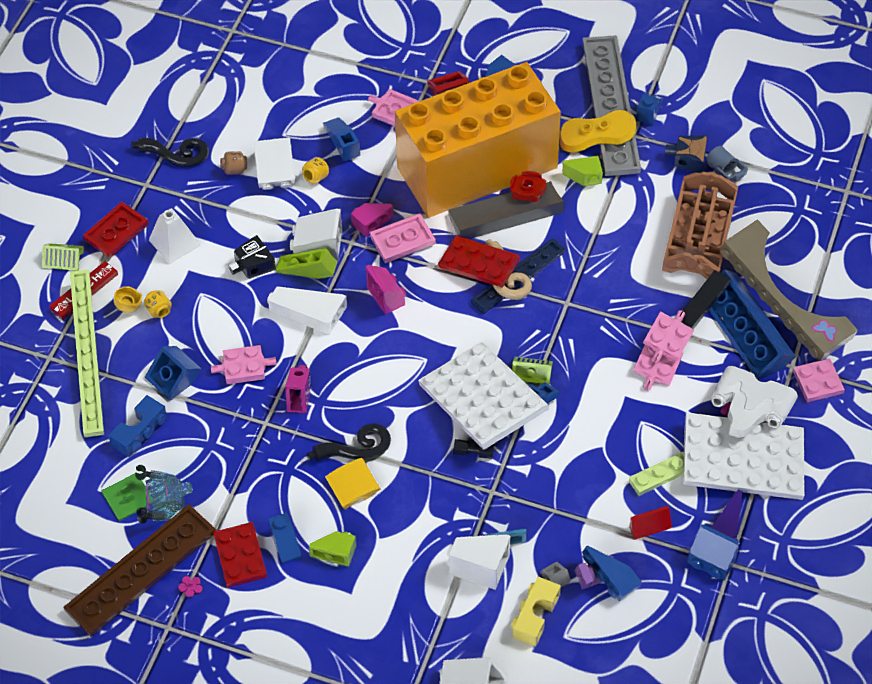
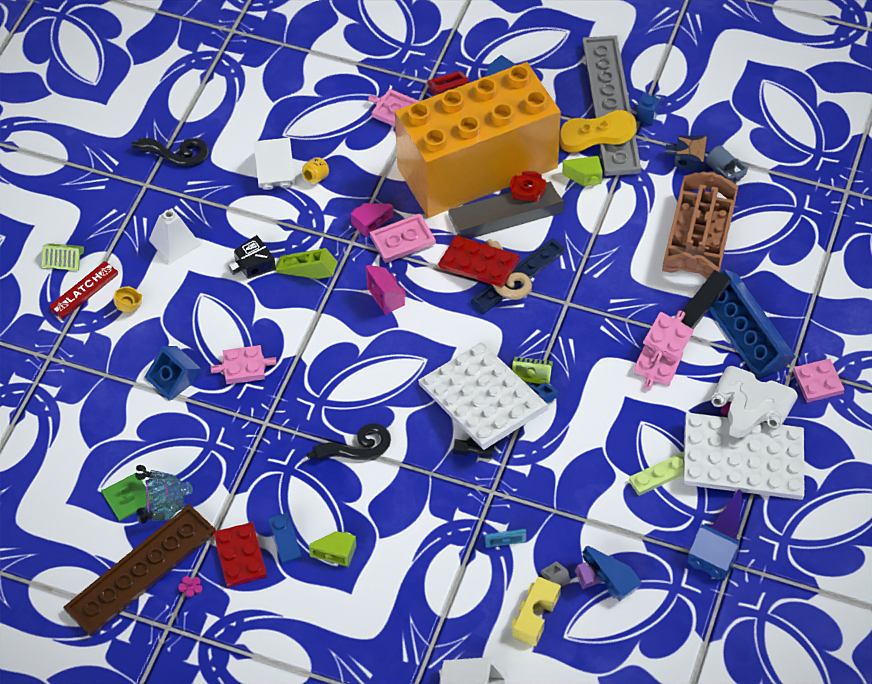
yellowish green plate [70,269,104,437] -> none
red plate [83,202,149,258] -> none
blue arch [108,395,167,457] -> none
yellow head [144,290,172,318] -> none
medium nougat head [220,151,247,175] -> none
white slope [267,287,347,335] -> none
dark pink torso [285,365,311,413] -> none
white slope [290,209,342,261] -> none
blue slope [323,117,360,161] -> none
yellow slope [325,458,381,509] -> none
white slope [447,535,510,590] -> none
red slope [629,506,672,539] -> none
dark tan arch [720,219,858,361] -> none

